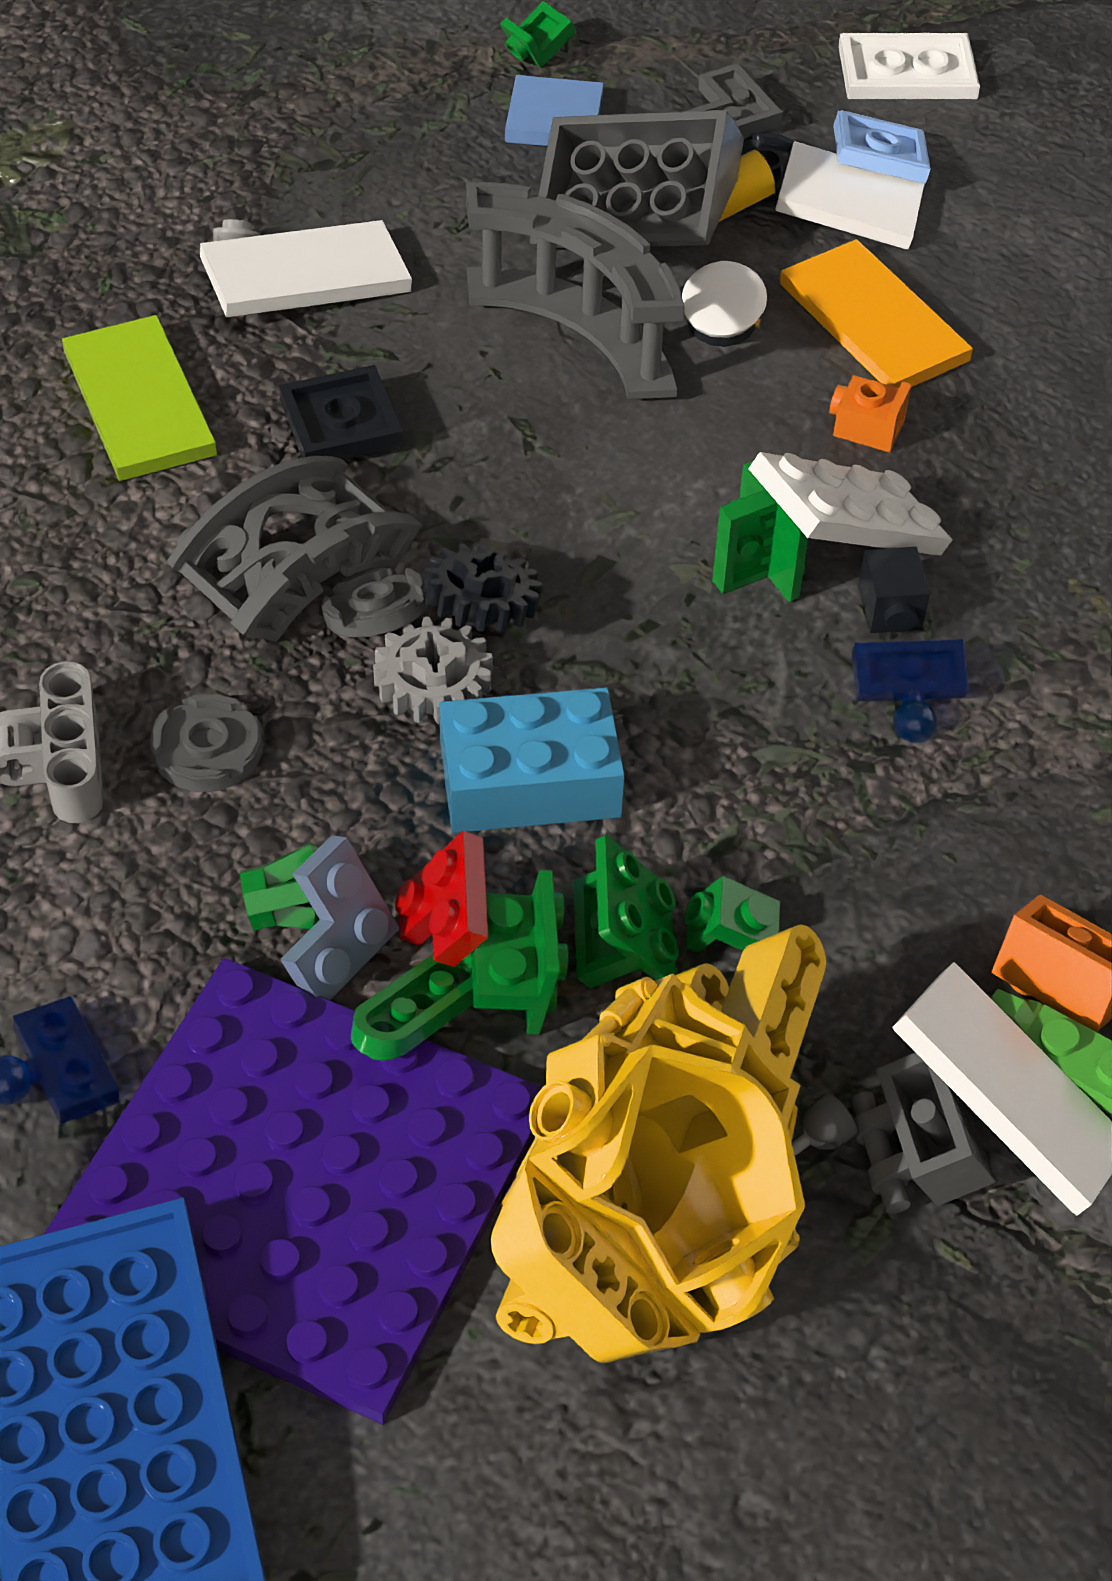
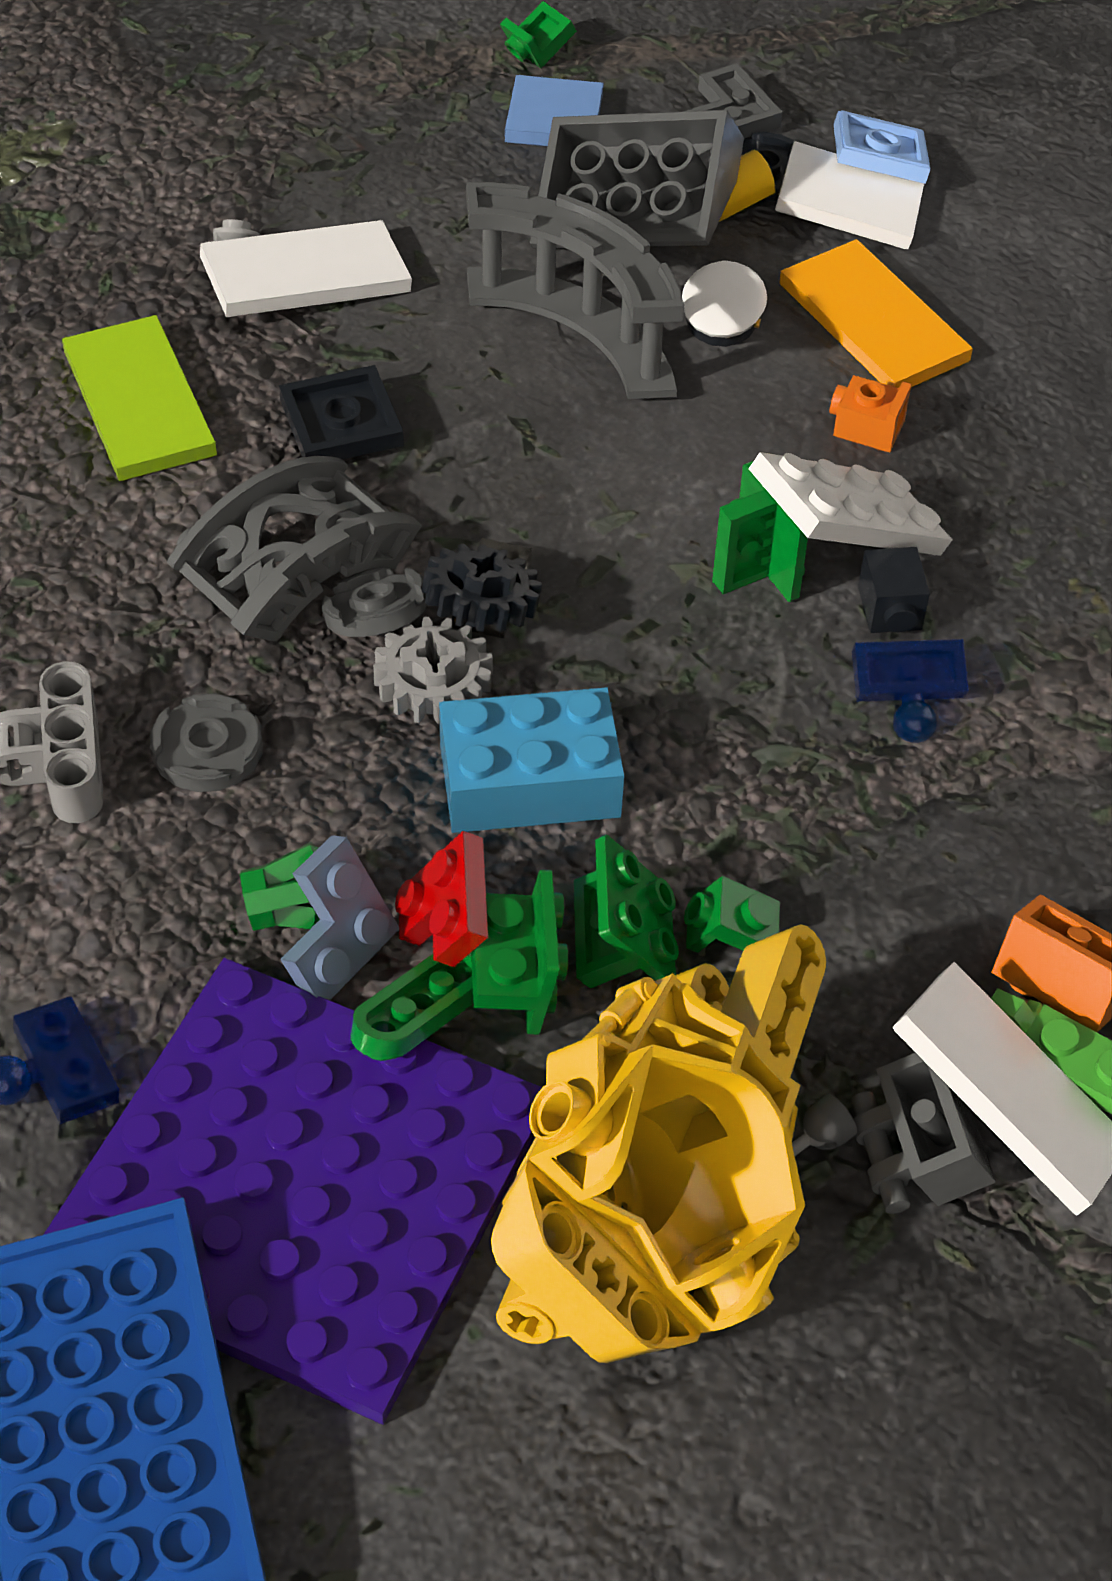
white tile [838,33,980,99] -> none

